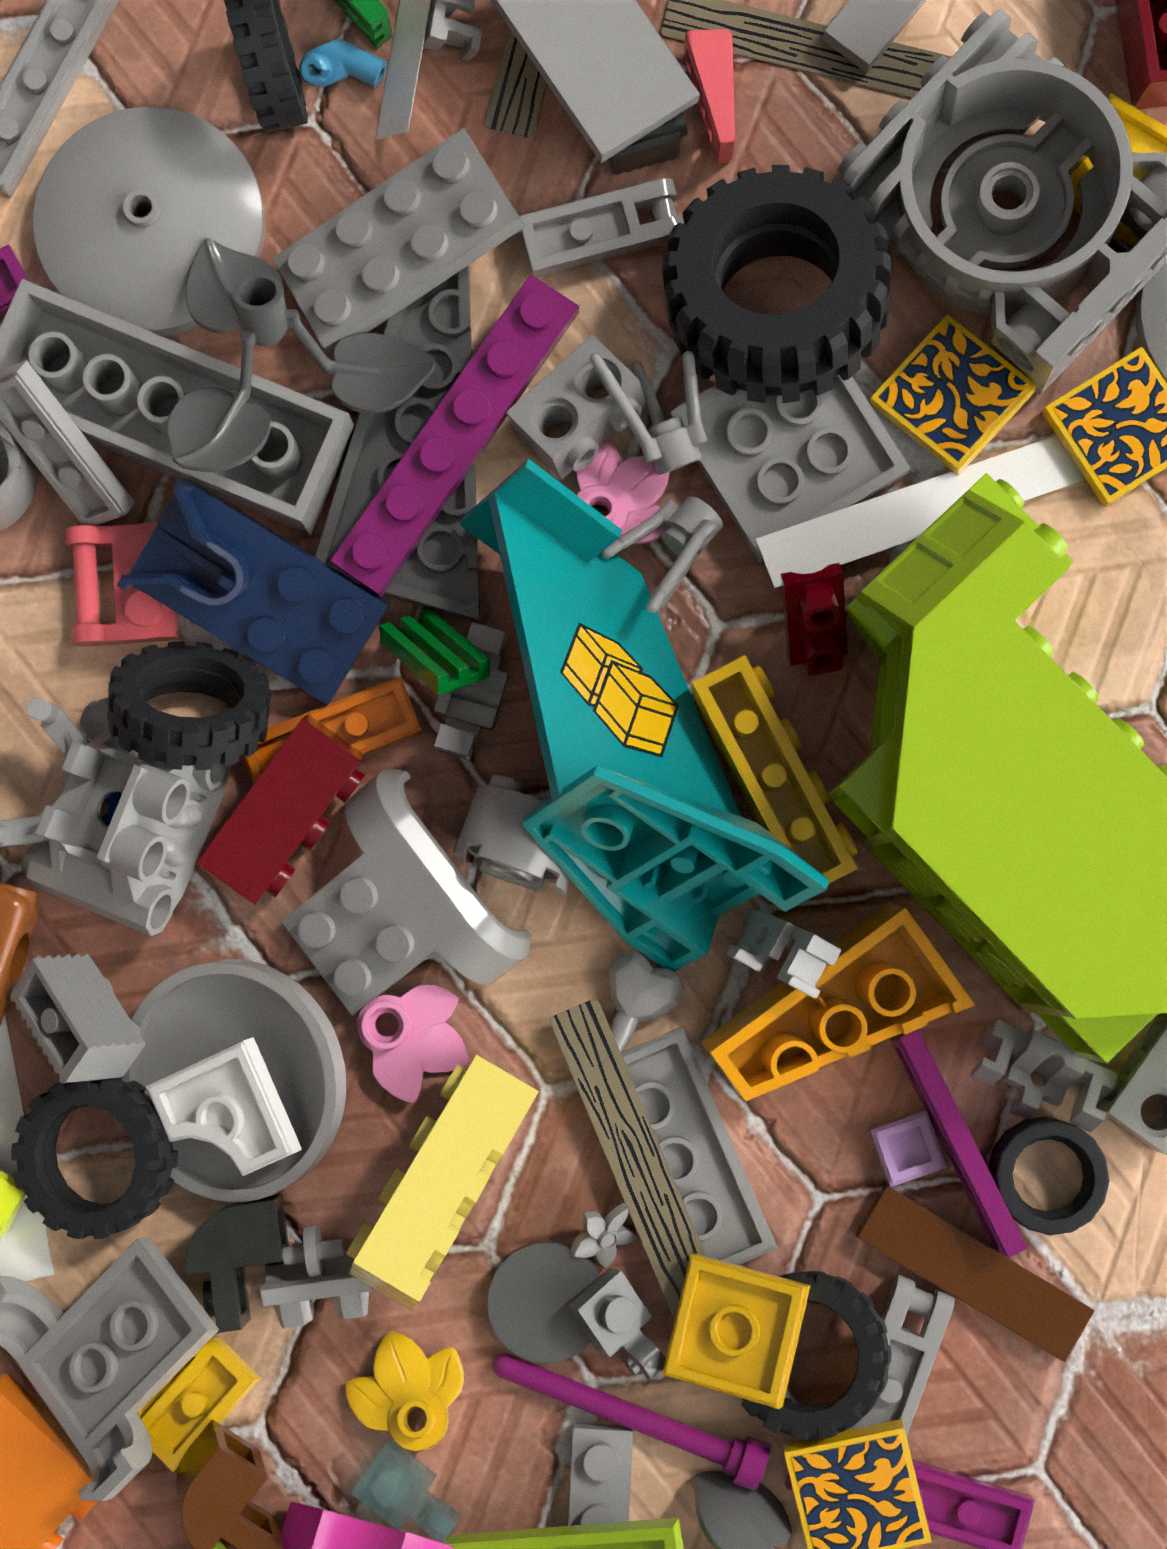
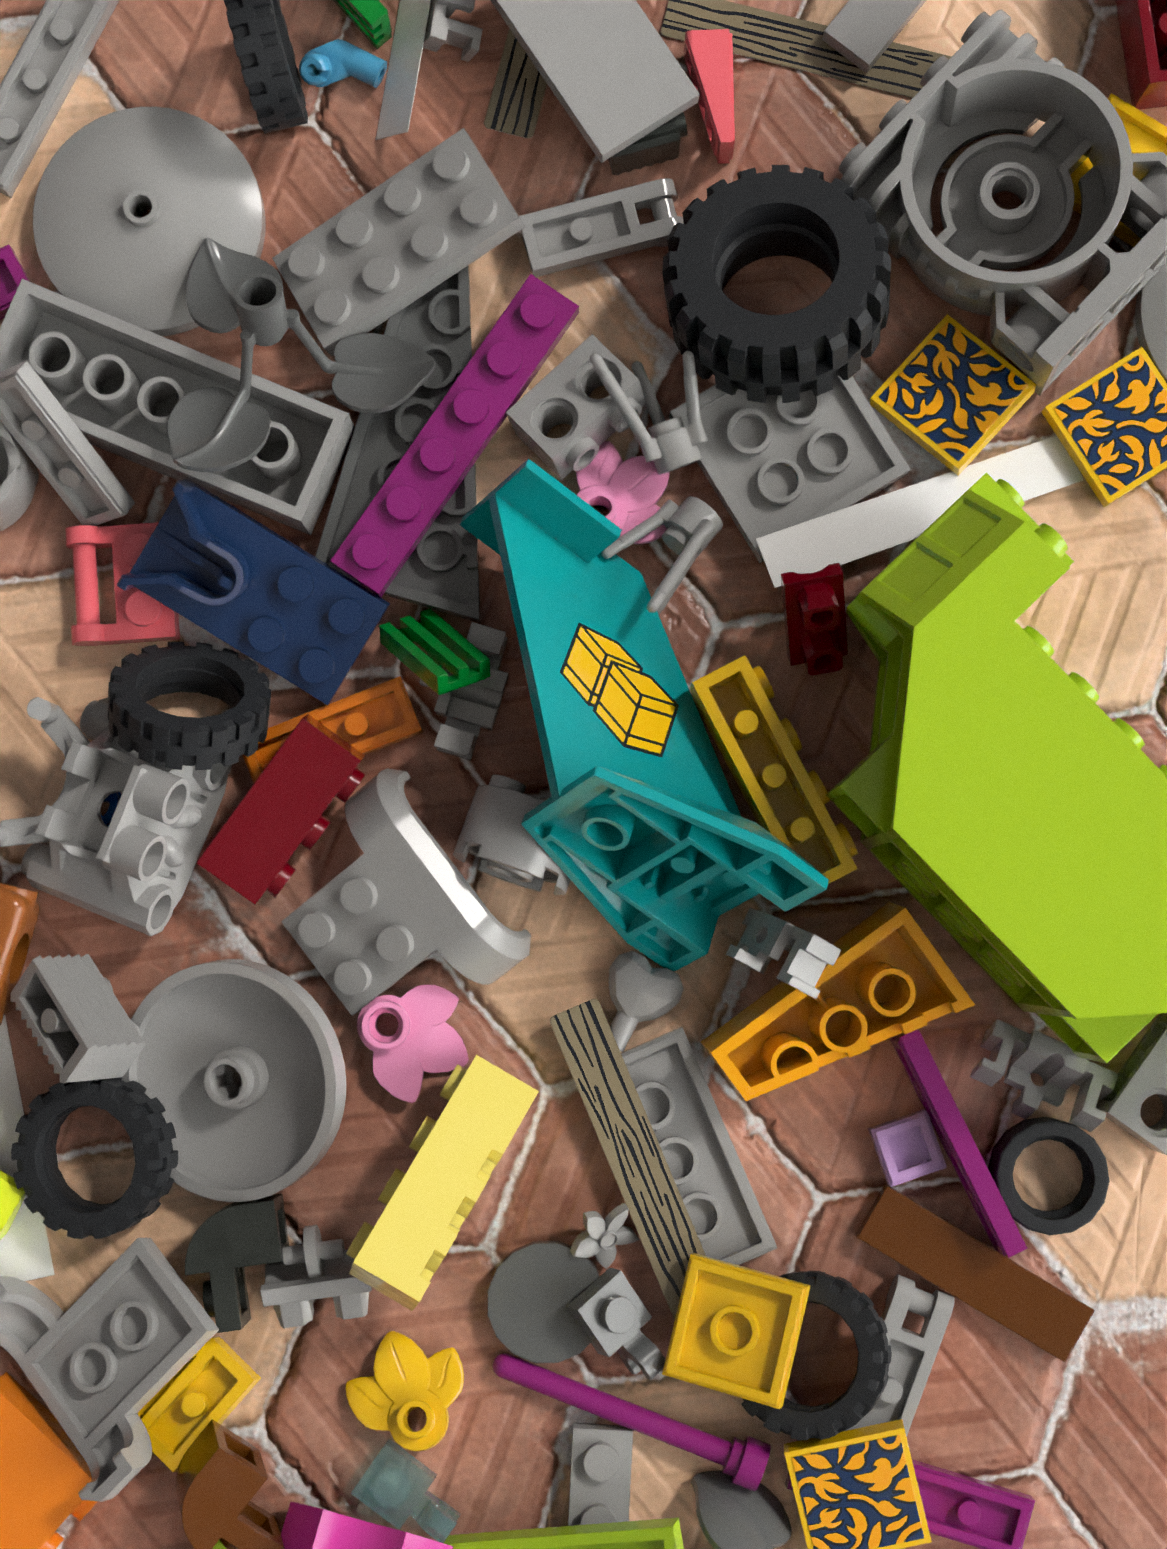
white tile [146,1037,302,1176] -> none

